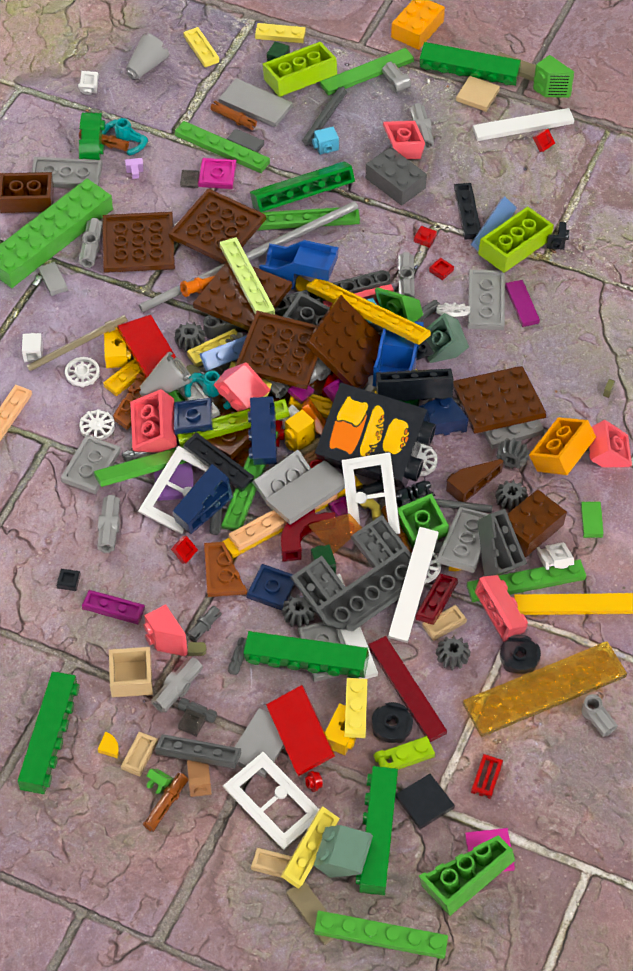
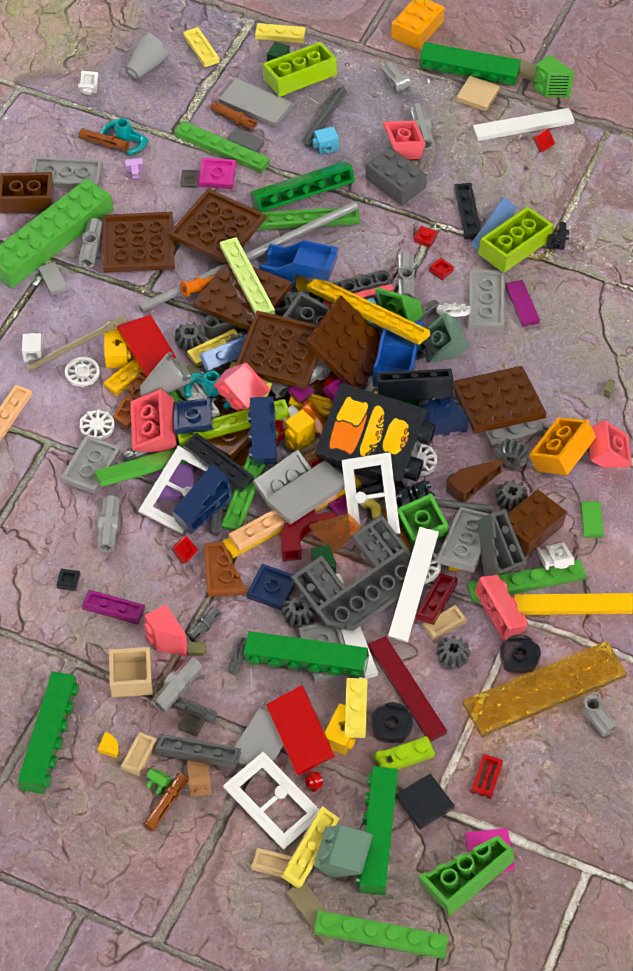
green brick [79,112,105,160] -> none
bright green tile [320,48,414,96] -> none

